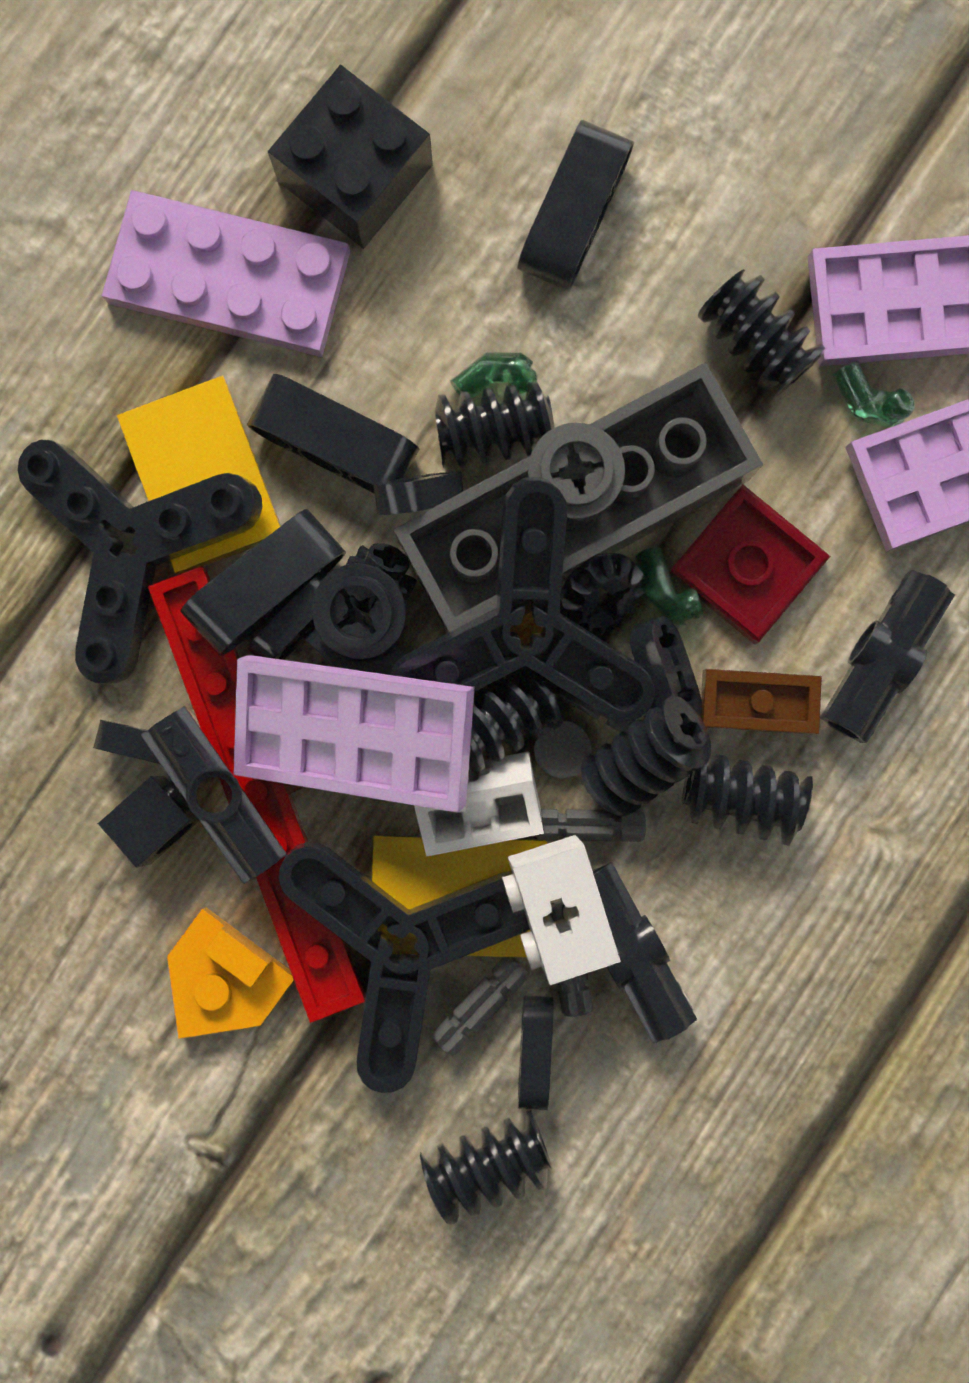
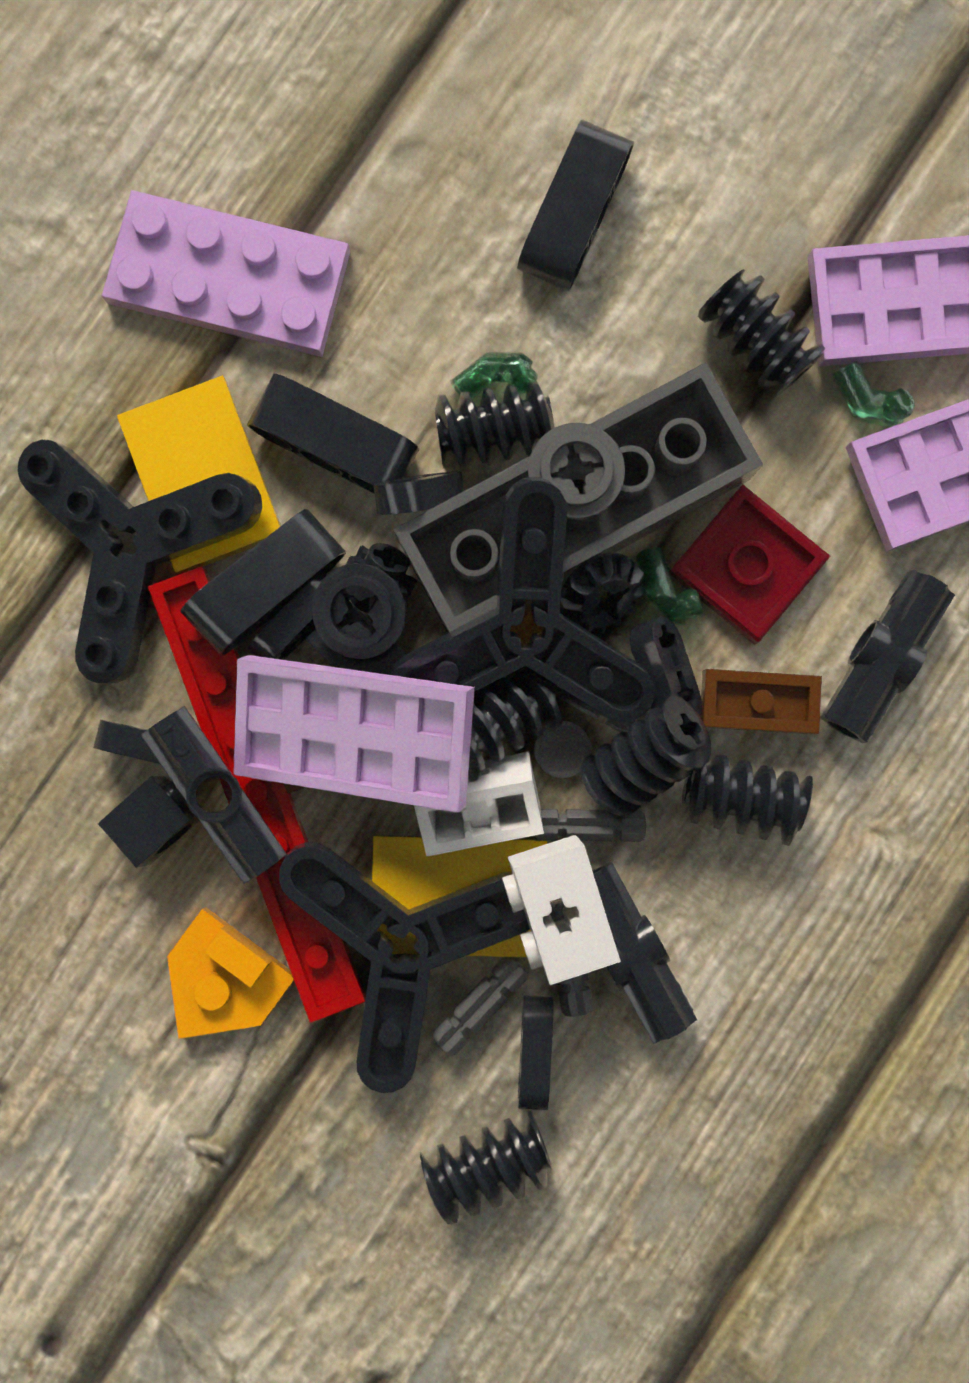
black brick [267,64,433,249] -> none

